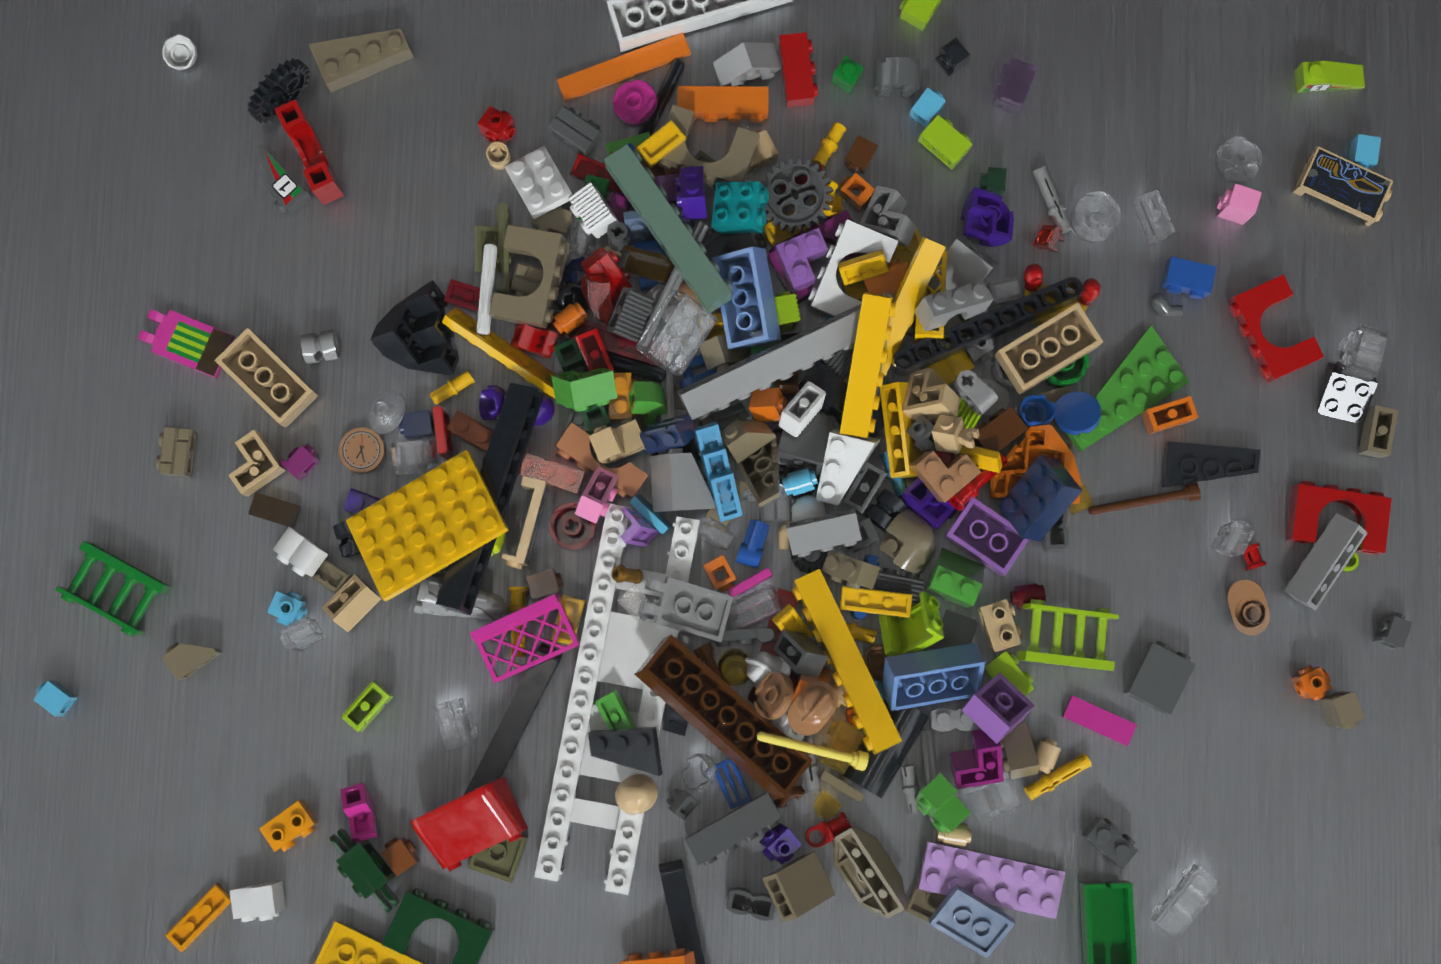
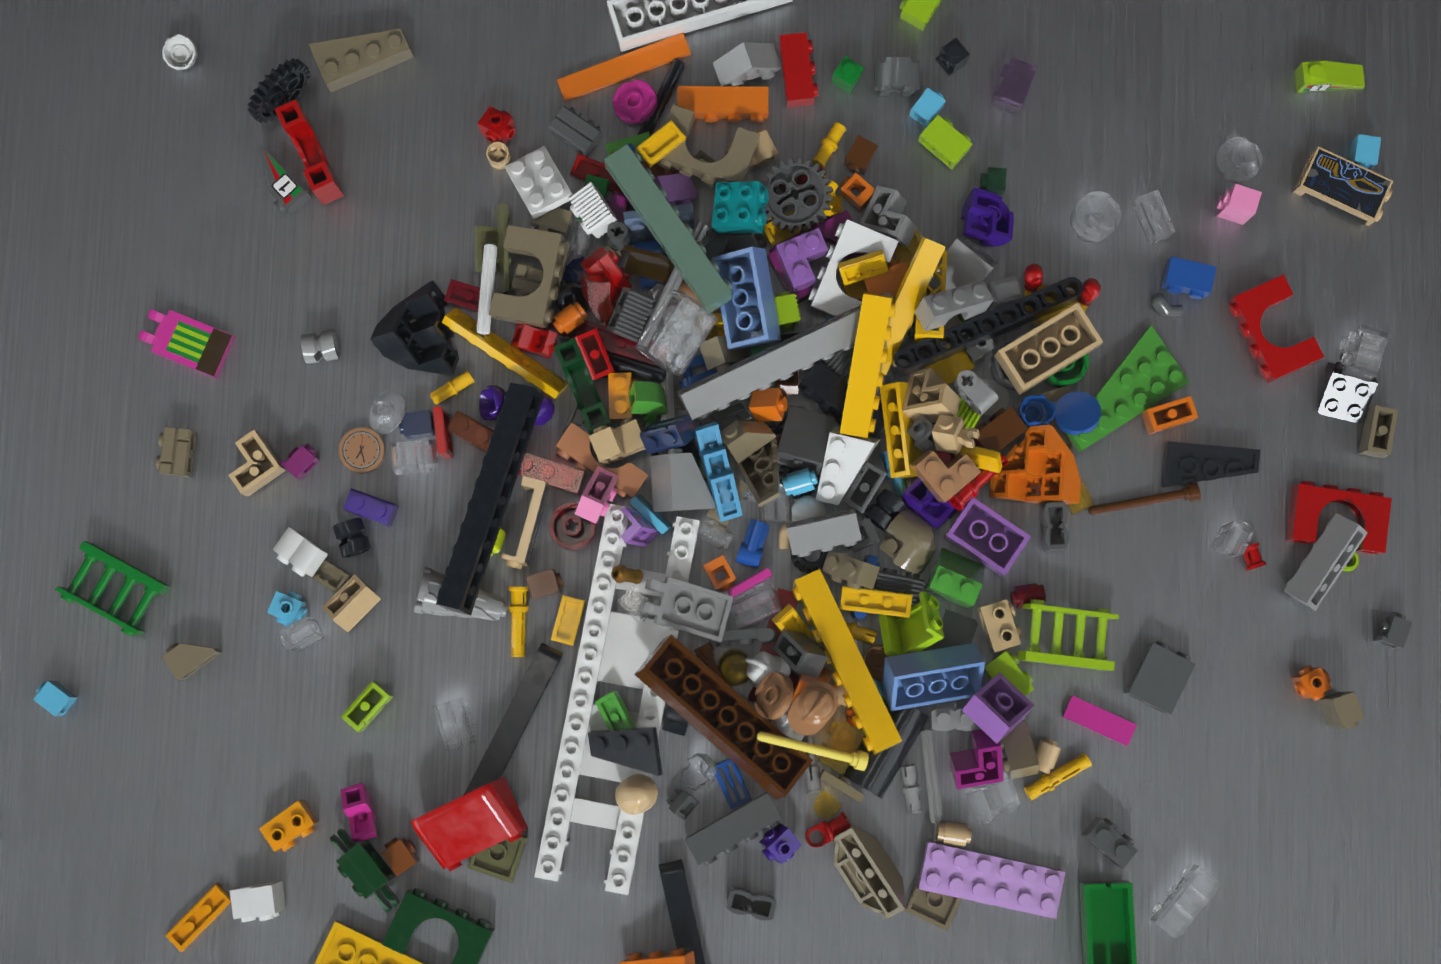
tan brick [214,328,318,428] -> none
dark brown tile [248,492,301,528] -> none
yellow plate [346,450,509,601] -> none
dark pink fence [470,592,580,684] -> none
bright green brick [551,368,618,412] -> none
dark purple brick [676,166,707,220] -> none
dark tan brick [762,851,836,922] -> none
reddish brown tile [773,786,806,808] -> none
white brick [778,381,826,437] -> none
bright green brick [915,773,971,835] -> none
sand blue plate [928,884,1016,958] -> none
dark blue brick [998,454,1083,542] -> none
light grey pin [1032,166,1072,235] -> none
clear red tile [1033,225,1065,252] -> none
medium nougat piece [1227,580,1270,636] -> none

